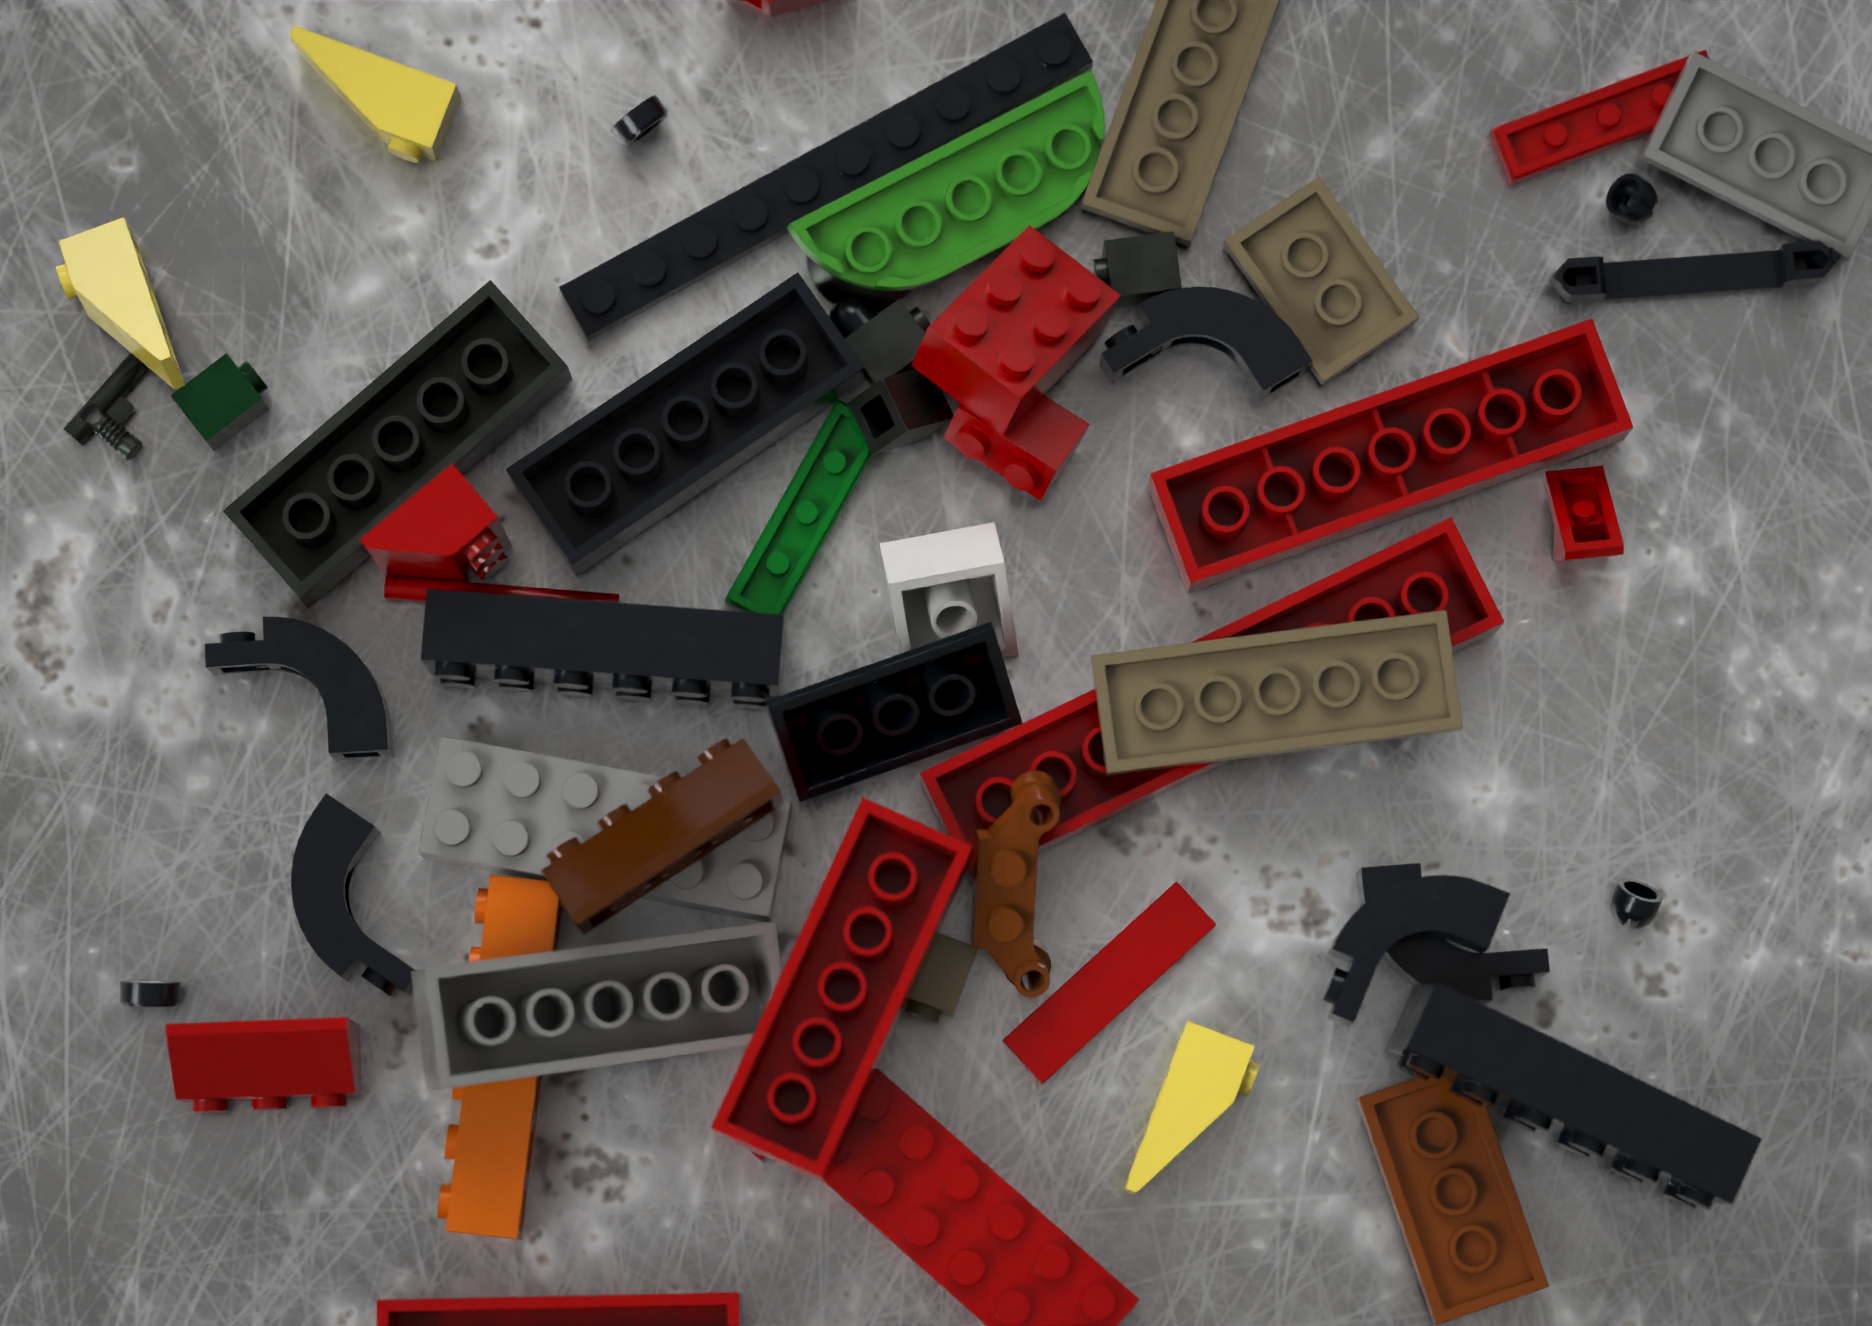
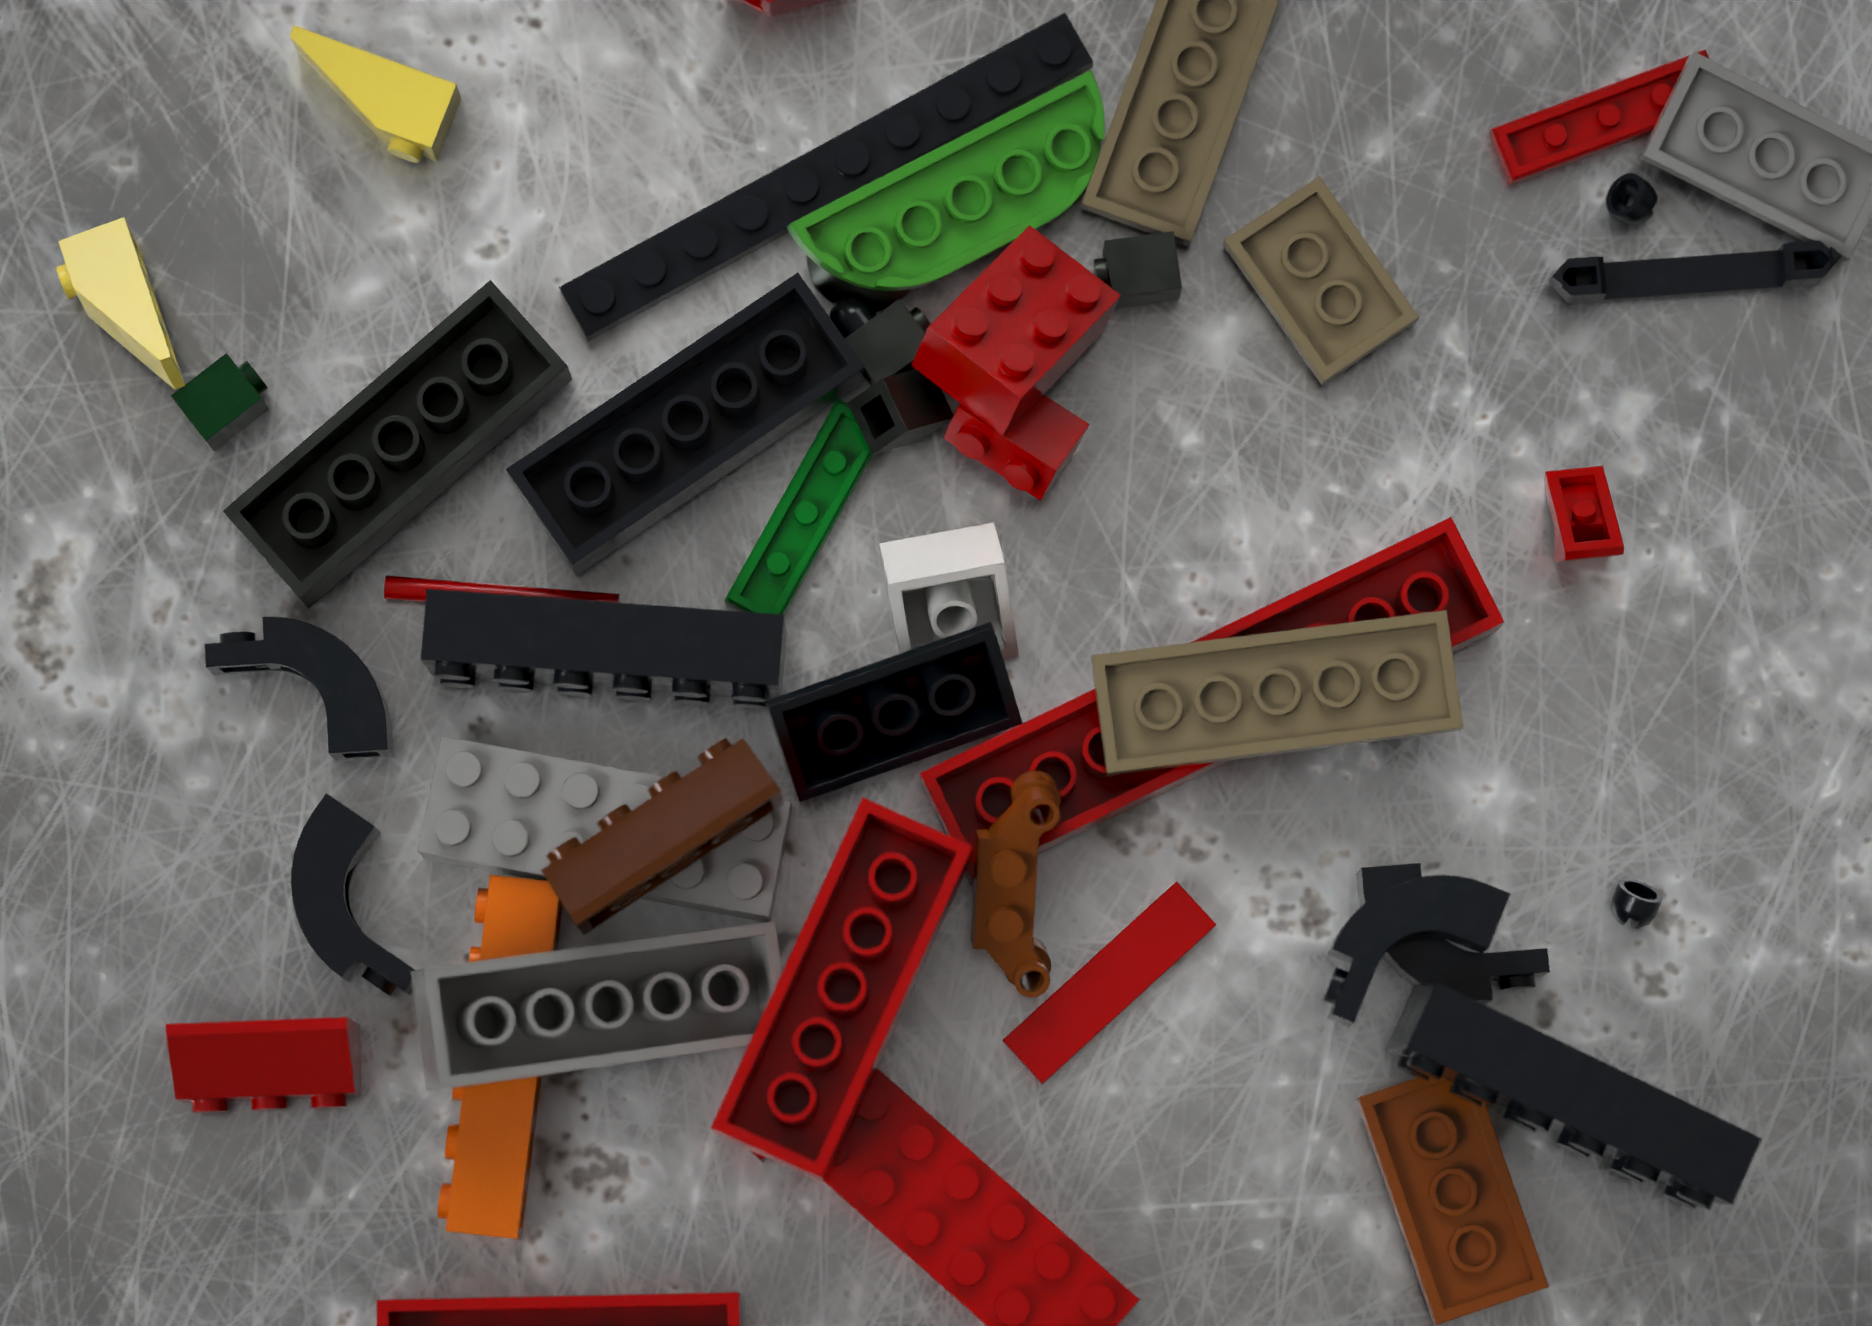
pearl dark grey hose [64,353,148,460] -> none
black tile [120,980,180,1007] -> none
red slope [359,463,512,582] -> none
black tile [610,95,668,147] -> none
dark tan brick [905,933,977,1024] -> none
black arch [1100,287,1313,402] -> none
light yellow slope [1123,1021,1260,1195] -> none
red brick [1147,319,1634,594] -> none

